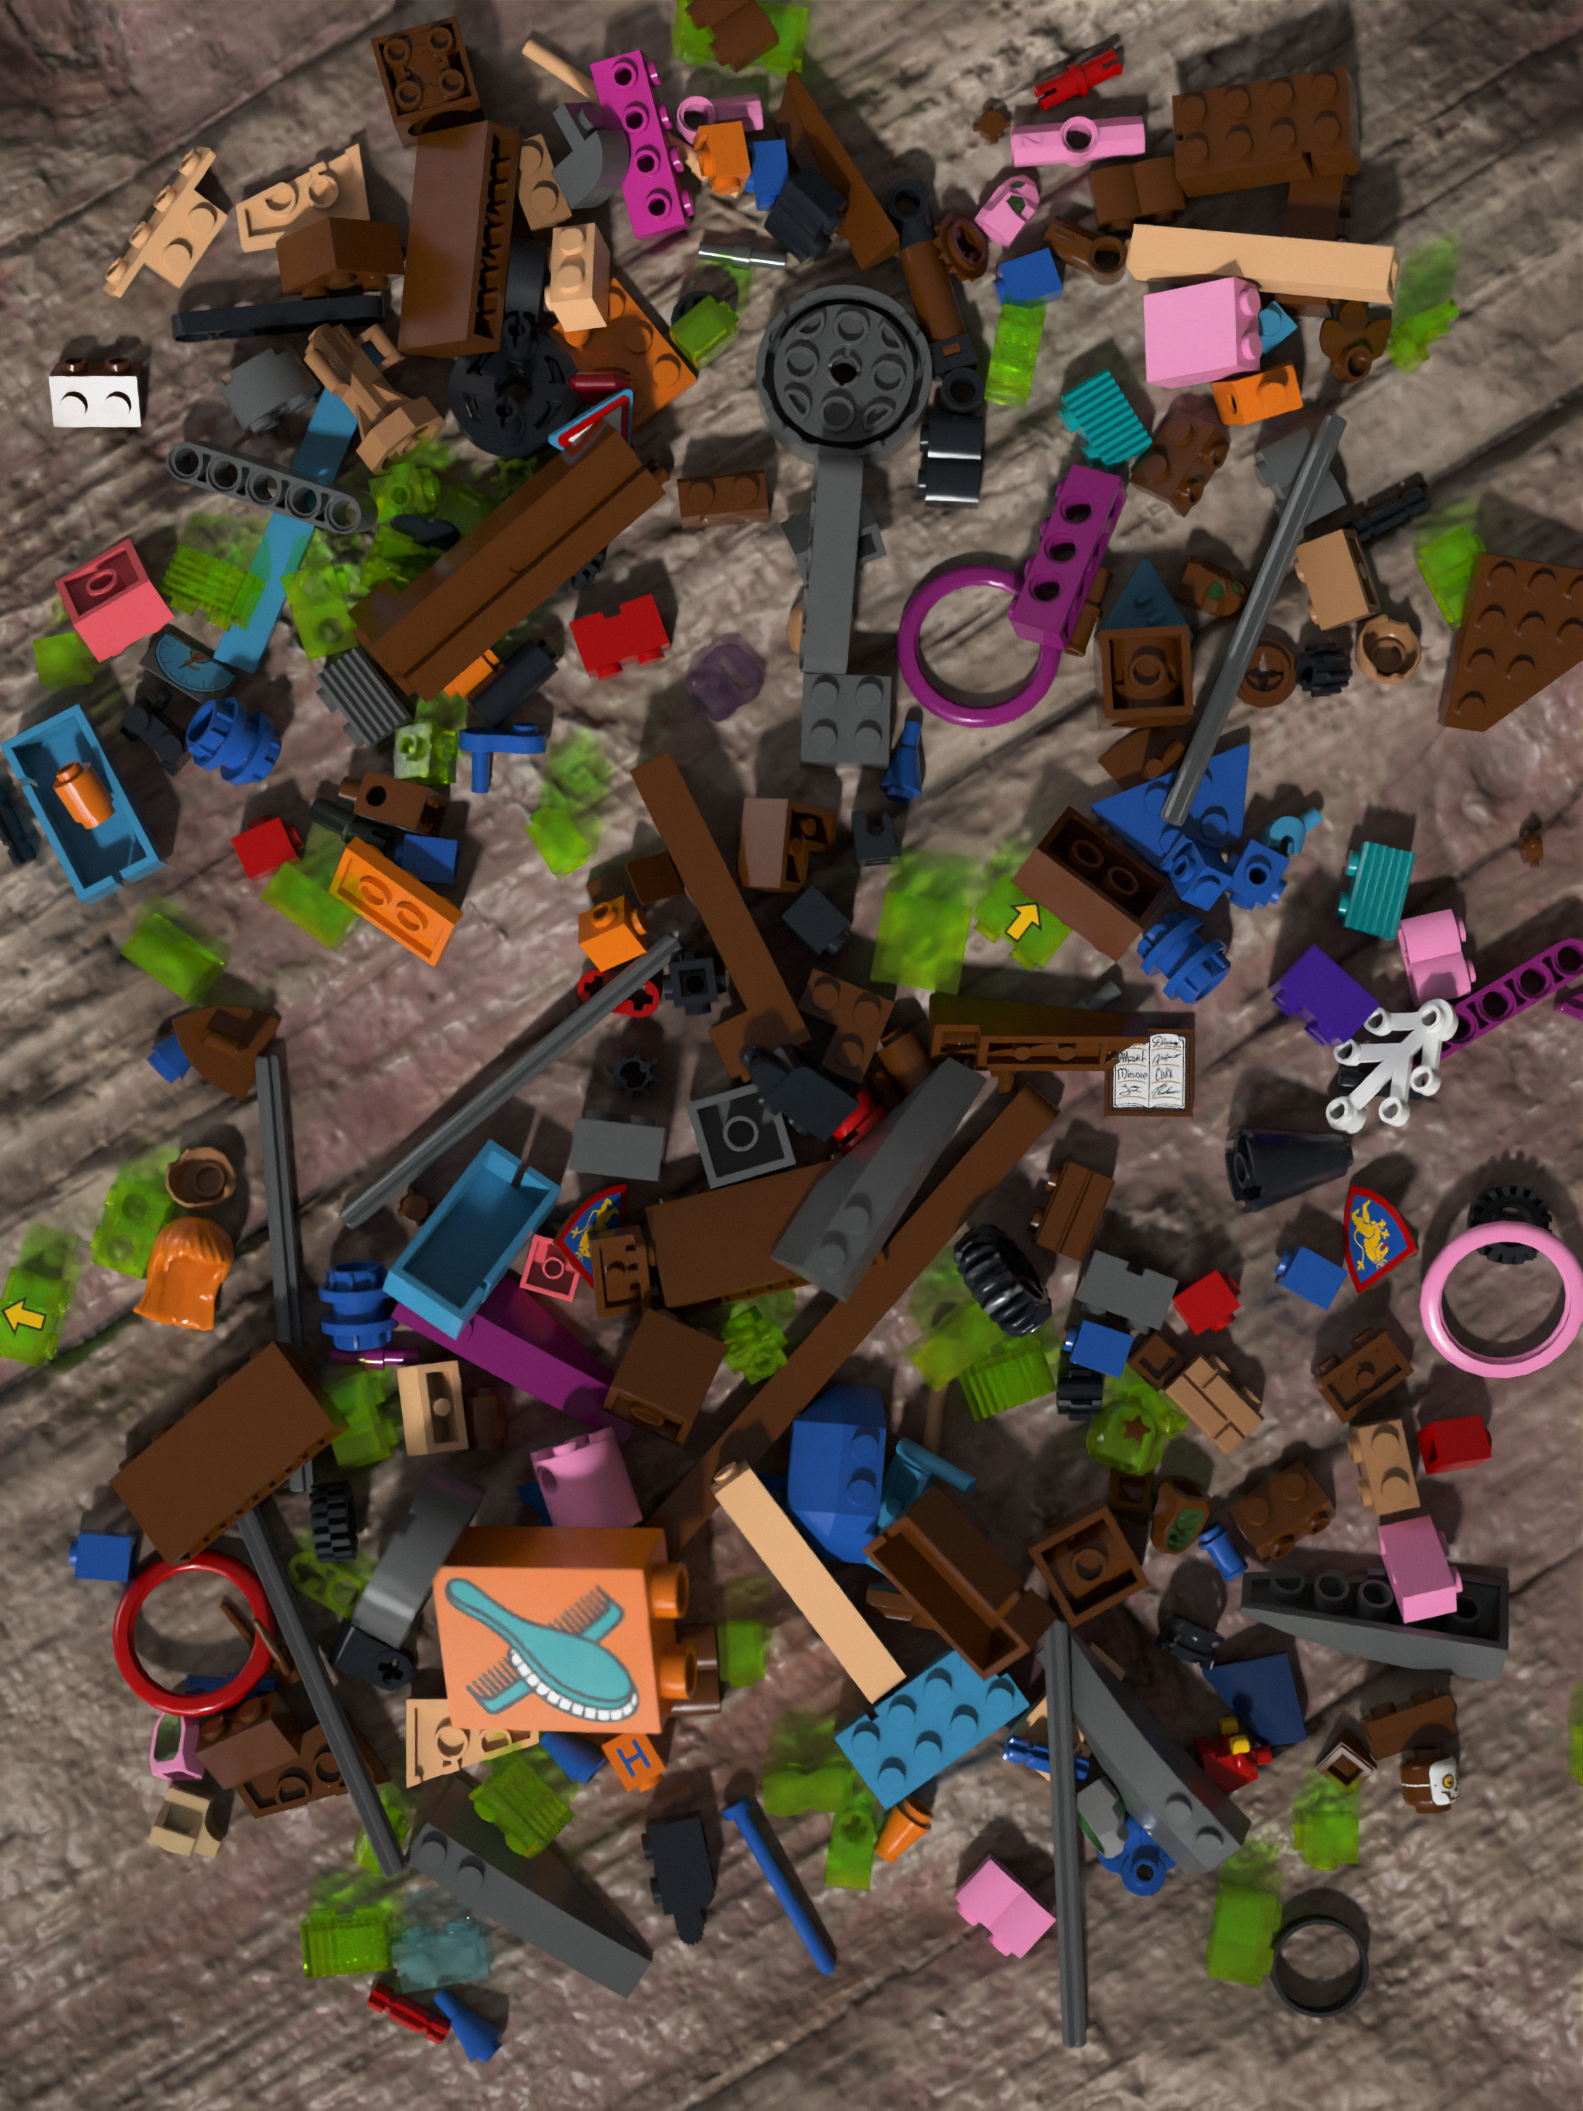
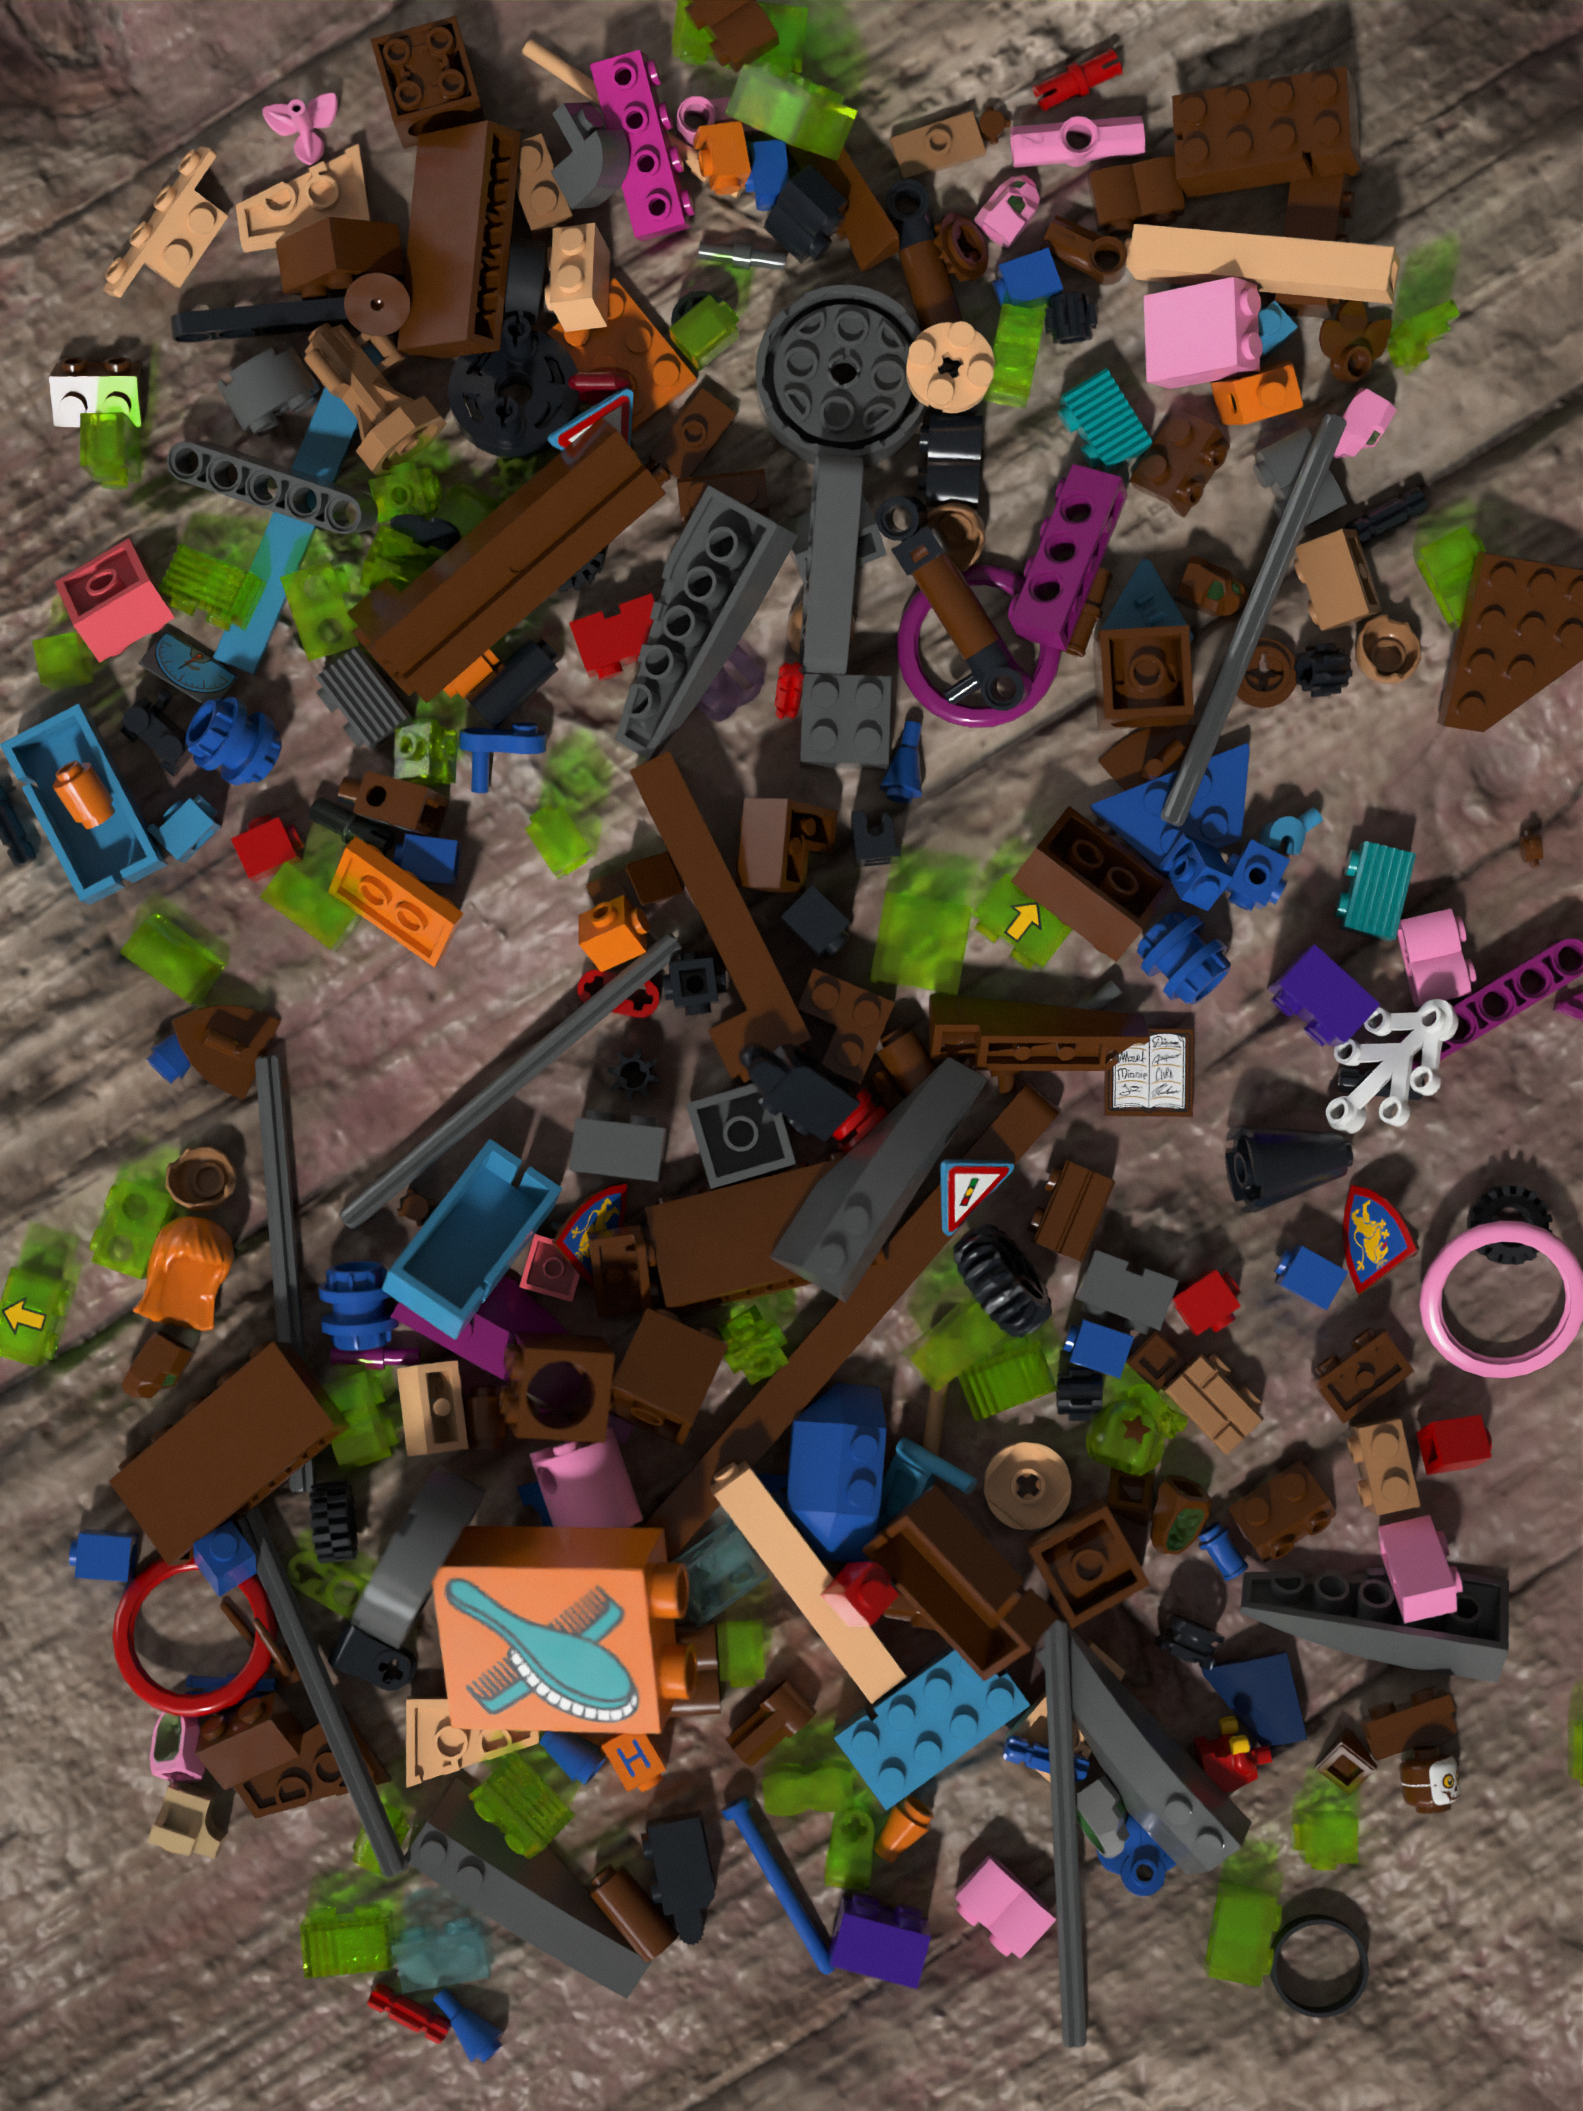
none -> clear neon green brick [80,412,141,490]
none -> reddish brown rock [121,1330,196,1398]
none -> dark azure brick [146,794,221,864]
none -> blue brick [193,1520,256,1597]
none -> bright pink plant [262,93,338,165]
none -> reddish brown piece [344,272,410,336]
none -> reddish brown brick [499,1330,615,1443]
none -> reddish brown brick [589,1864,678,1963]
none -> dark grey wedge [615,485,799,760]
none -> reddish brown plate [650,388,737,479]
none -> clear light blue bracket [671,1520,769,1627]
none -> clear neon green brick [724,61,858,161]
none -> reddish brown piece [726,1678,817,1768]
none -> red axle [774,662,804,720]
none -> red brick [820,1562,900,1627]
none -> dark purple brick [829,1892,931,1989]
none -> piece [876,495,1032,711]
none -> medium nougat plate [890,111,986,180]
none -> light nougat plate [906,321,995,413]
none -> medium nougat hair [926,502,986,572]
none -> piece [940,1159,1014,1236]
none -> light nougat plate [983,1441,1071,1530]
none -> black gear [1043,292,1098,345]
none -> bright pink rock [1333,388,1397,459]

